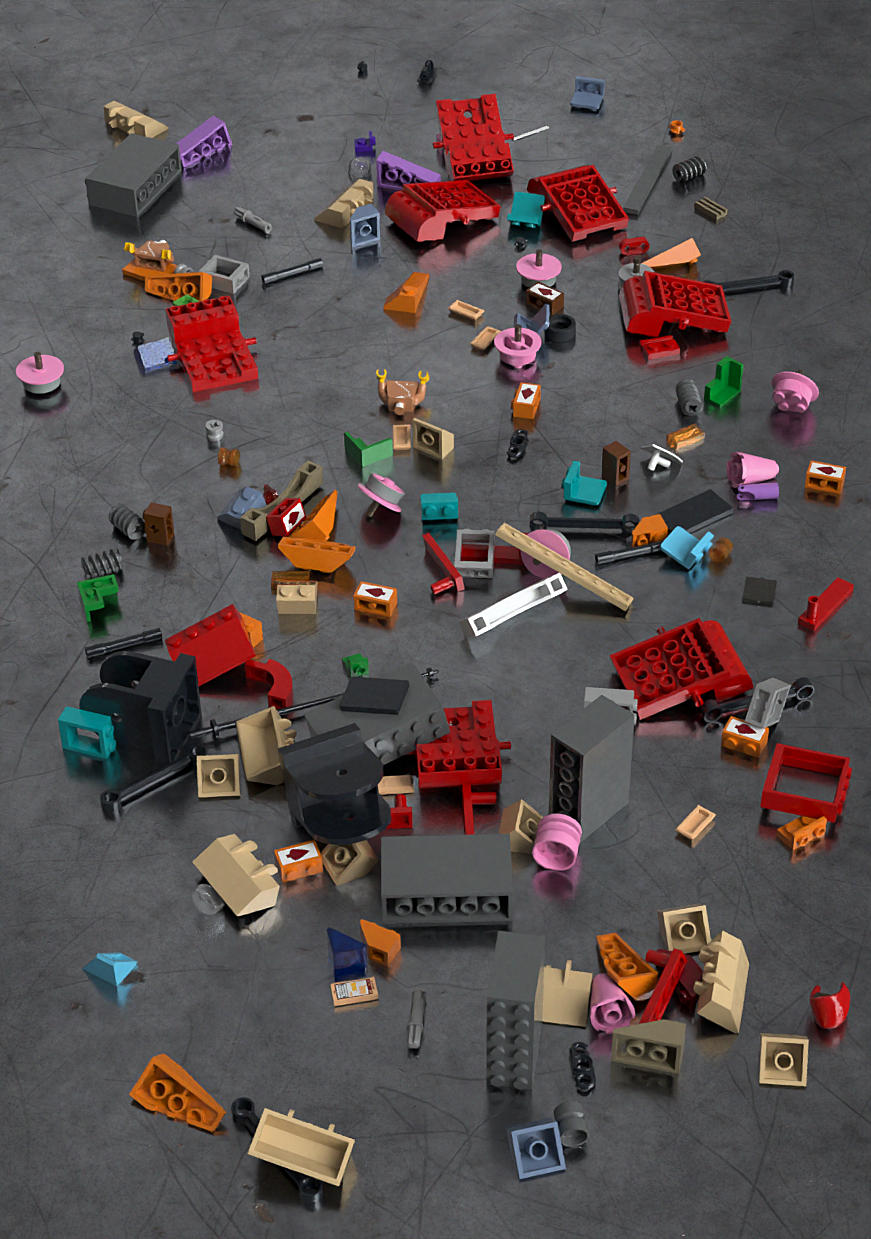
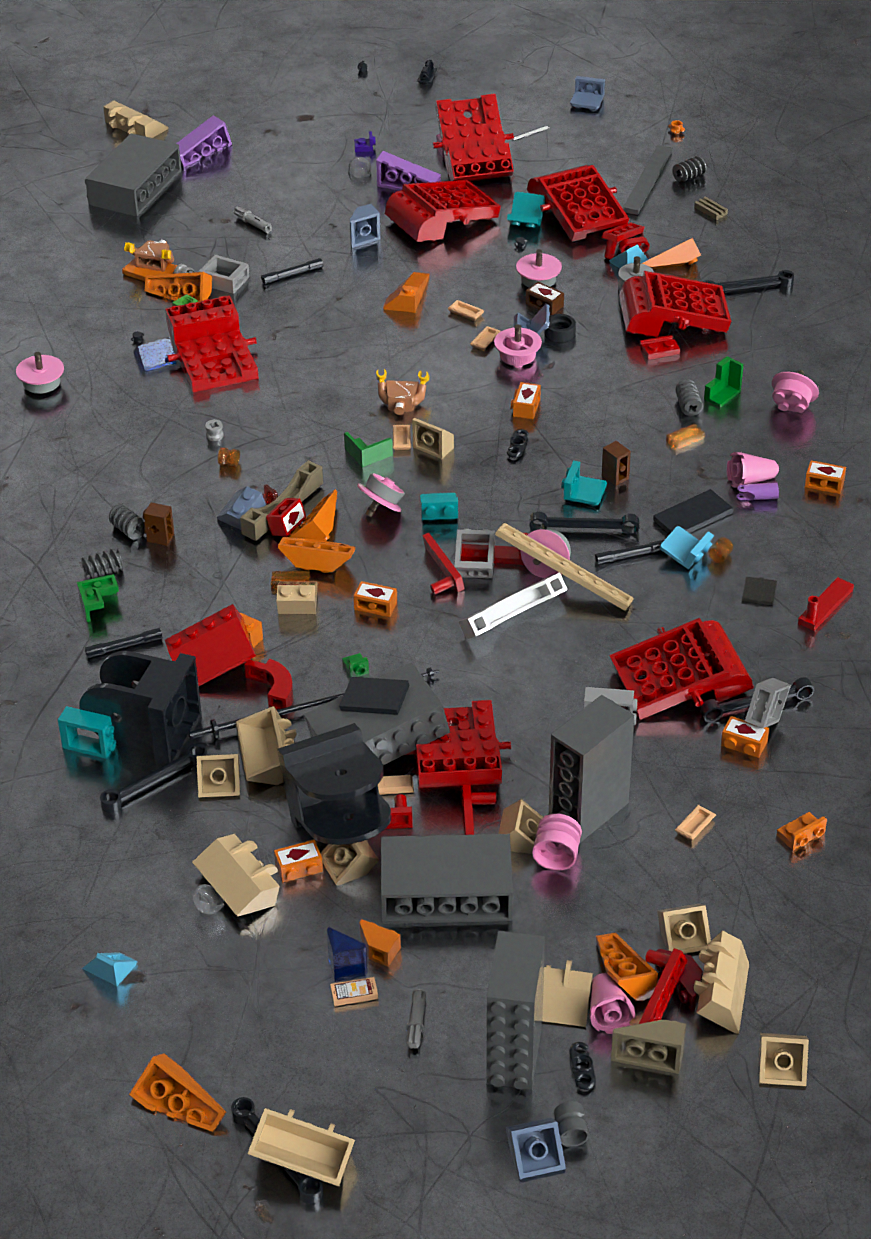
tan piece [314,179,373,229] -> none
orange slope [631,514,668,547] -> none
white shield [640,444,683,471] -> none
red window [760,743,852,823] -> none
red piece [809,982,851,1029] -> none
none -> red piece [602,222,644,259]
none -> medium azure slope [609,244,649,268]

